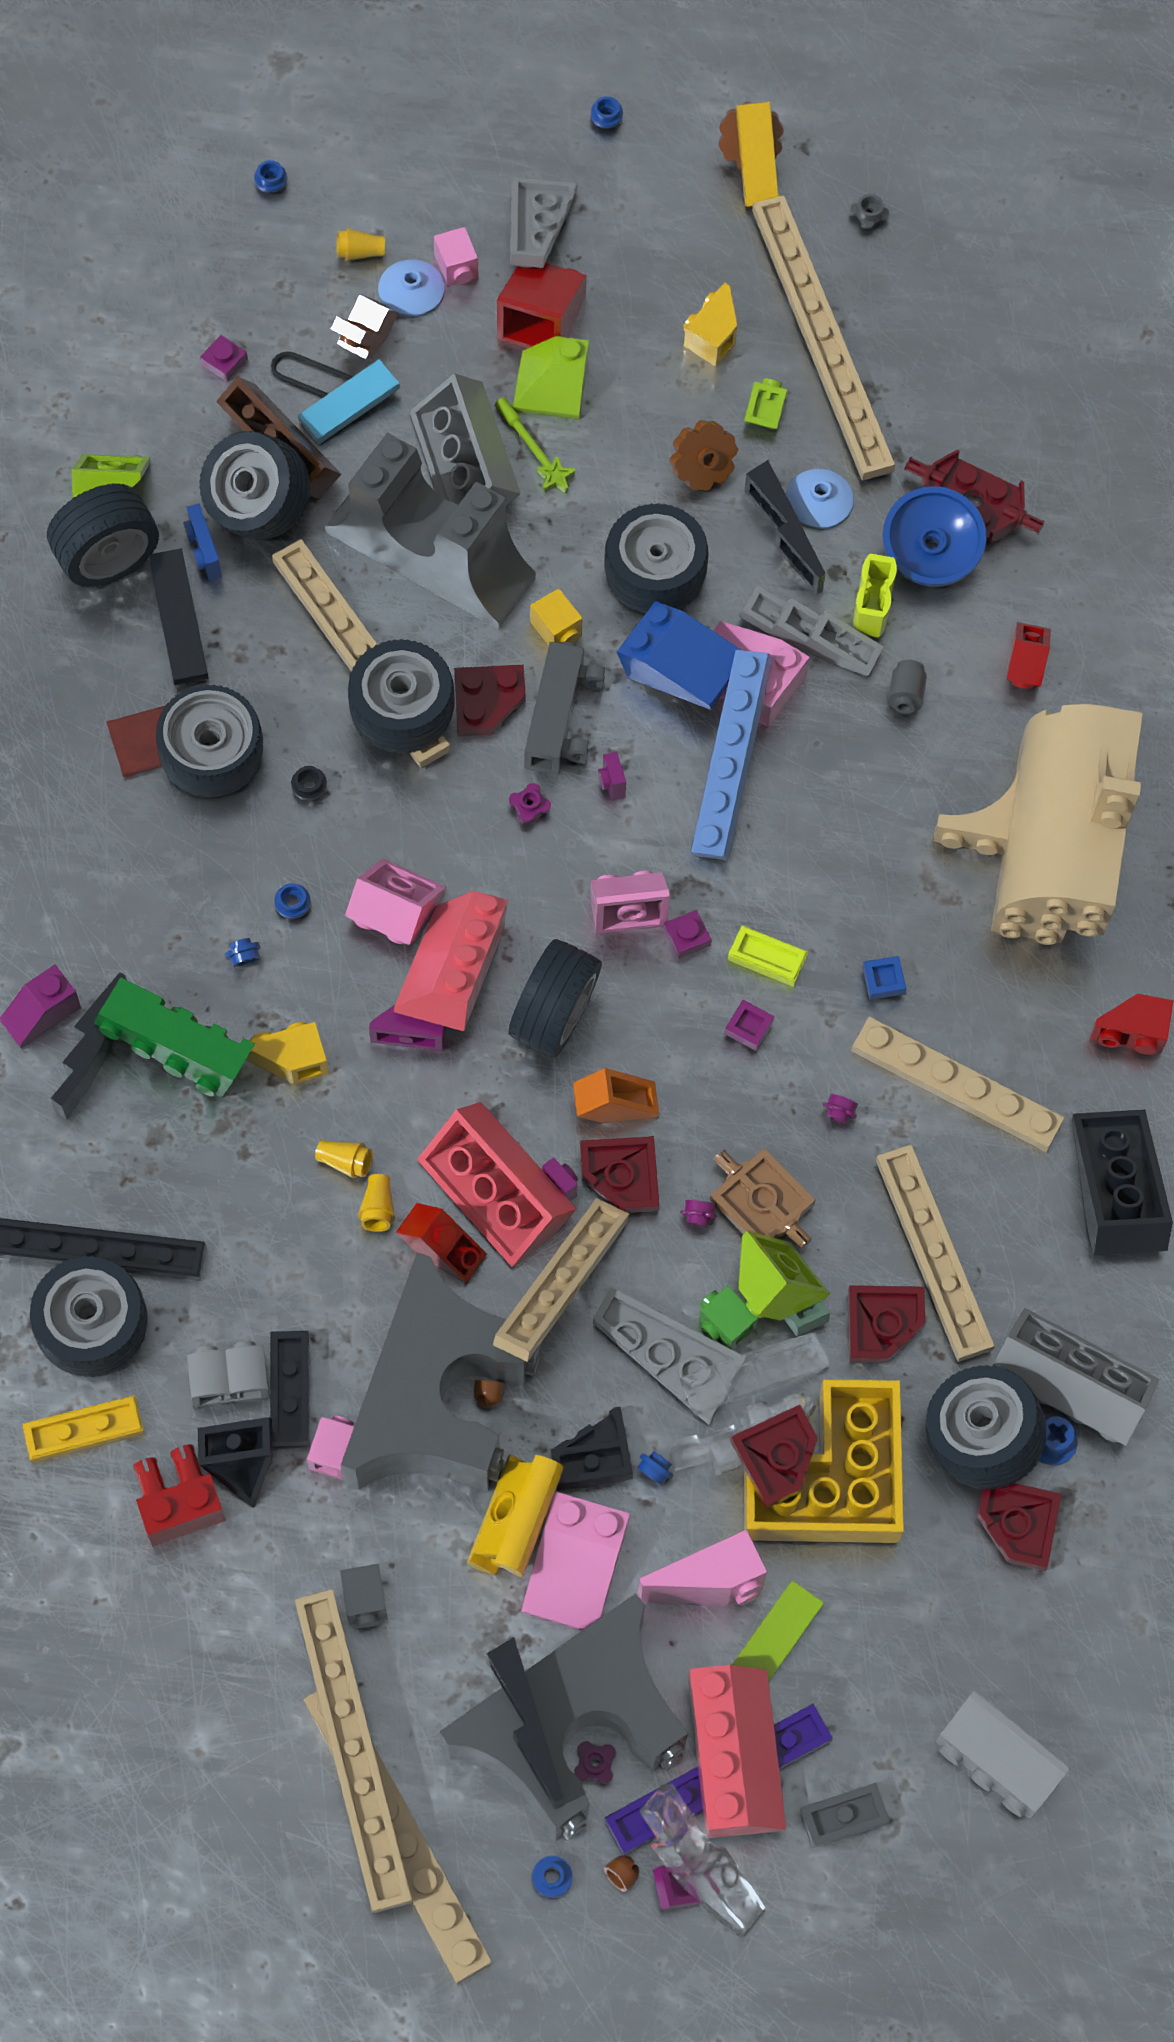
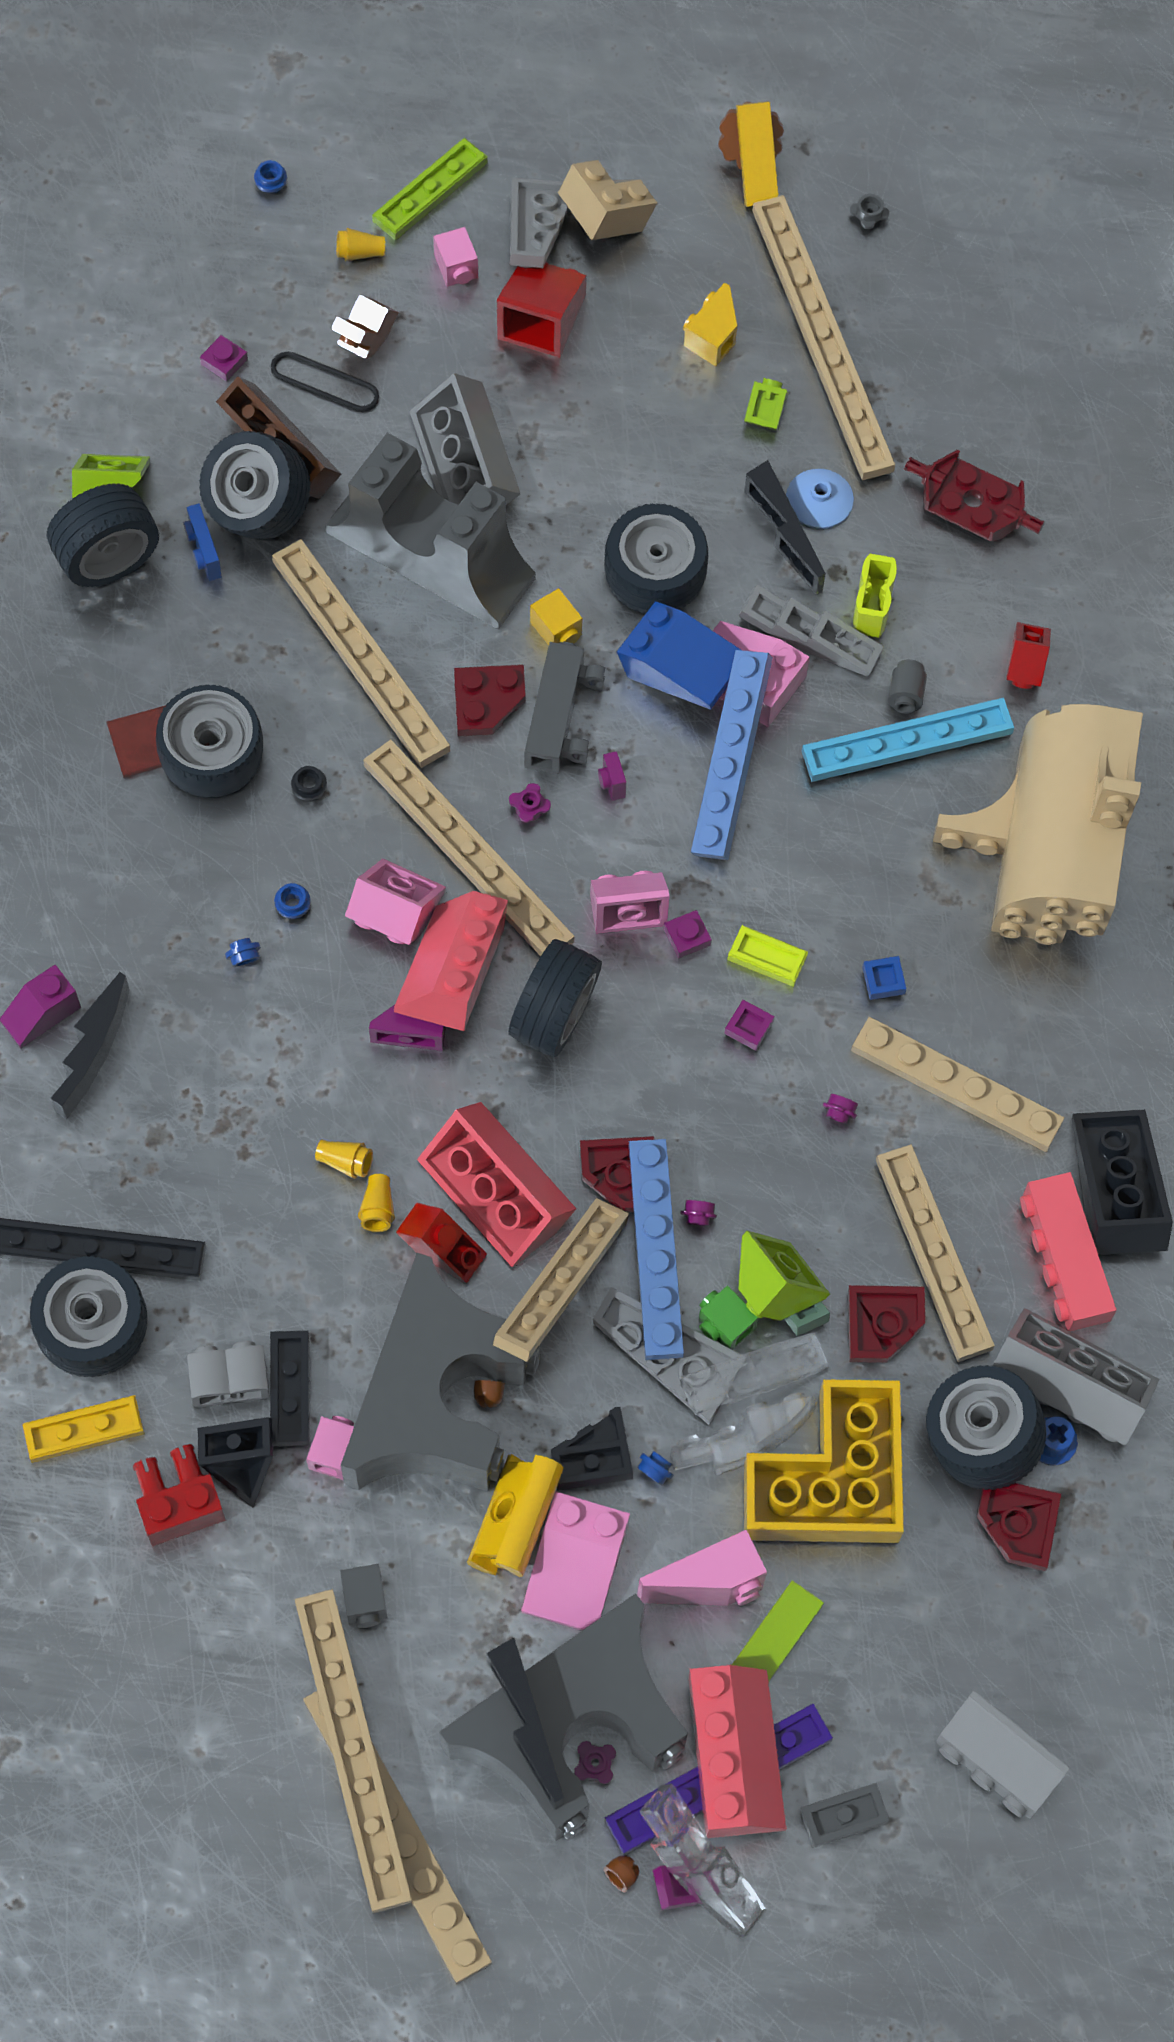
green wedge [94,977,255,1098] -> none
black slope [148,548,209,686] -> none
yellow slope [247,1022,329,1084] -> none
medium azure tile [298,359,400,445] -> none
wheel [348,639,455,753] -> none
light blue dish [378,260,445,318] -> none
lime piece [494,397,575,493] -> none
lime slope [513,336,589,420] -> none
blue plate [532,1856,572,1898] -> none
magenta plate [542,1157,578,1202] -> none
orange slope [573,1068,660,1123] -> none
blue plate [591,96,623,128] -> none
dark orange plant [669,420,738,491] -> none
medium nougat plate [710,1148,816,1249] -> none
dark red plate [730,1404,818,1509] -> none
blue dish [882,486,986,587] -> none
red slope [1090,993,1174,1055] -> none
none -> tan plate [363,739,575,956]
none -> lime tile [372,138,488,241]
none -> tan slope [558,160,657,240]
none -> medium blue plate [629,1139,684,1360]
none -> medium azure plate [802,698,1014,782]
none -> coral brick [1020,1172,1117,1332]

